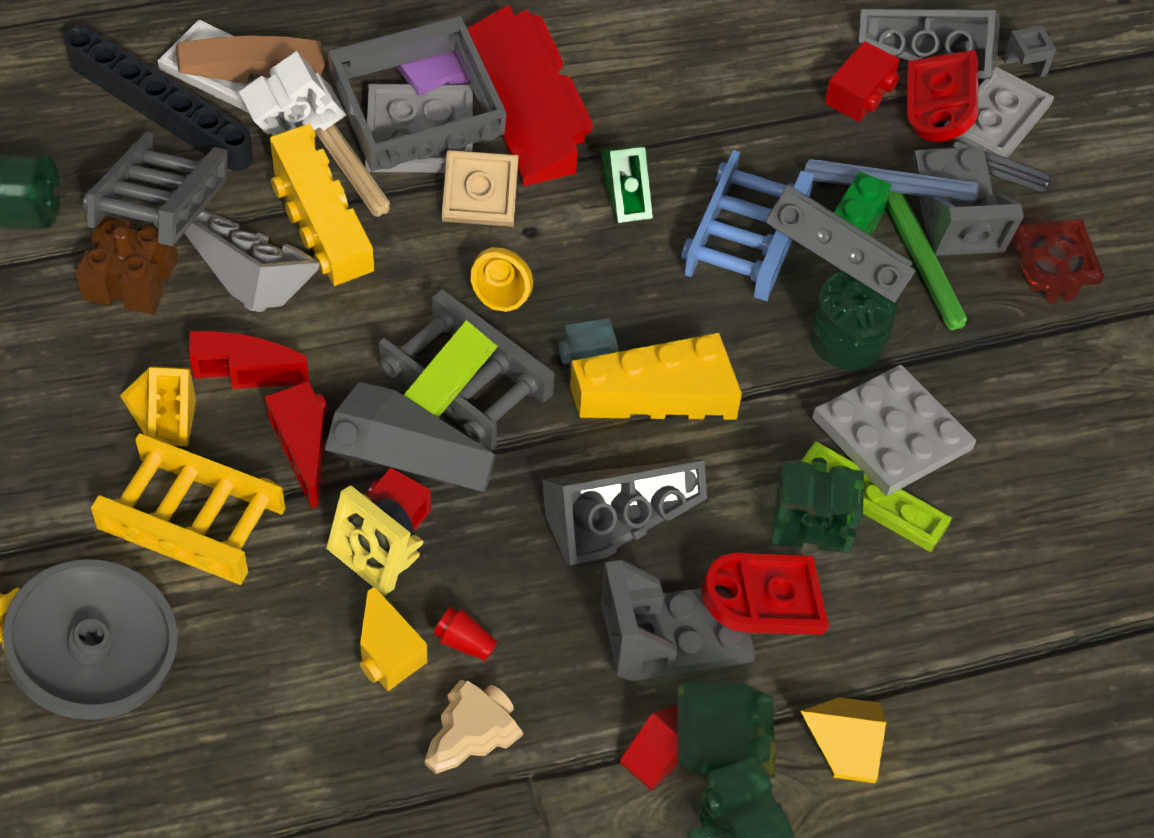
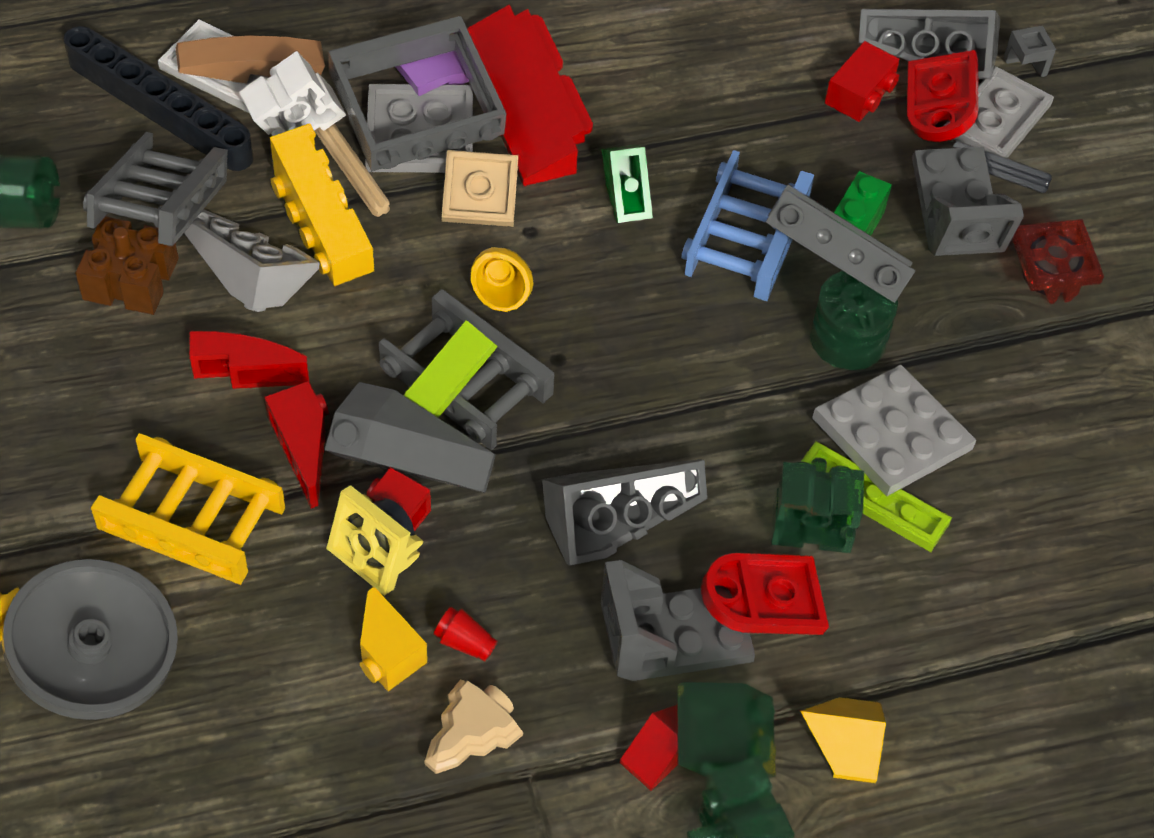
yellow slope [120,366,196,447] -> none
clear light blue brick [559,318,619,370] -> none
yellow wedge [570,333,742,420] -> none
sand blue axle [804,159,978,204] -> none
bright green axle [886,192,967,331] -> none

